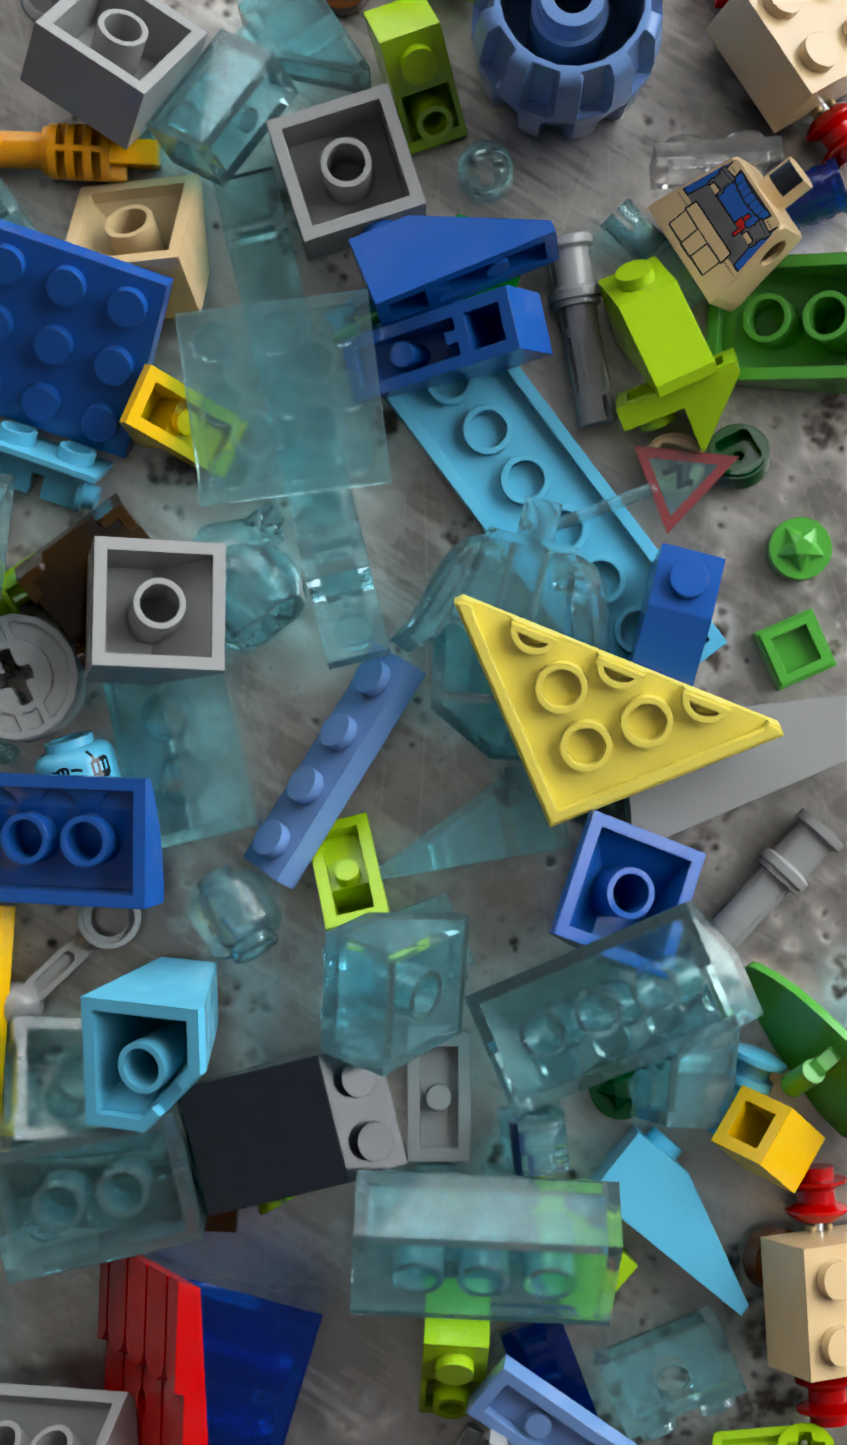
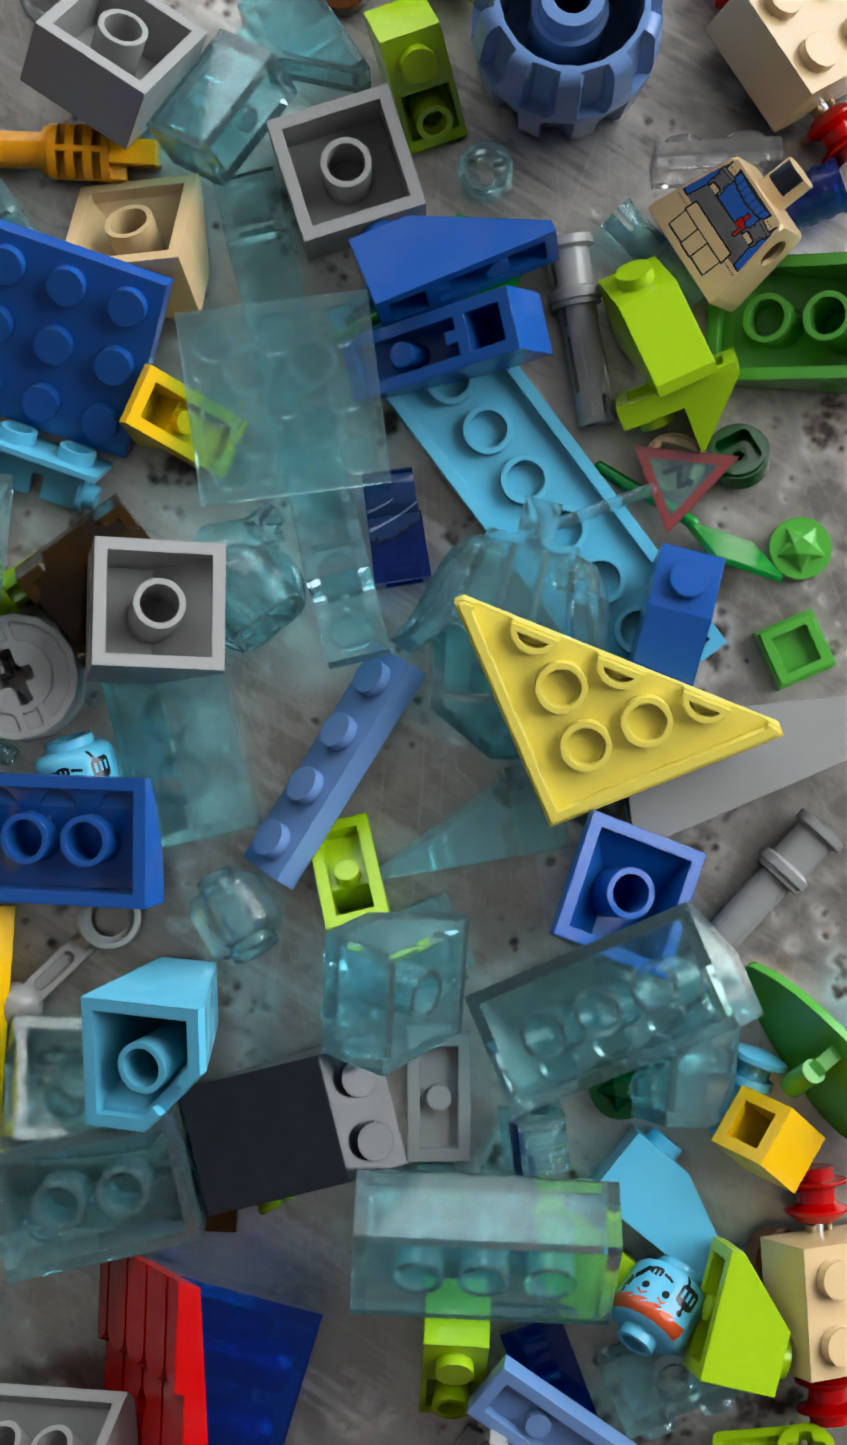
none -> leg [362,466,432,591]
none -> green piece [594,461,783,582]
none -> medium azure head [610,1255,705,1357]
none -> lime slope [682,1236,792,1398]

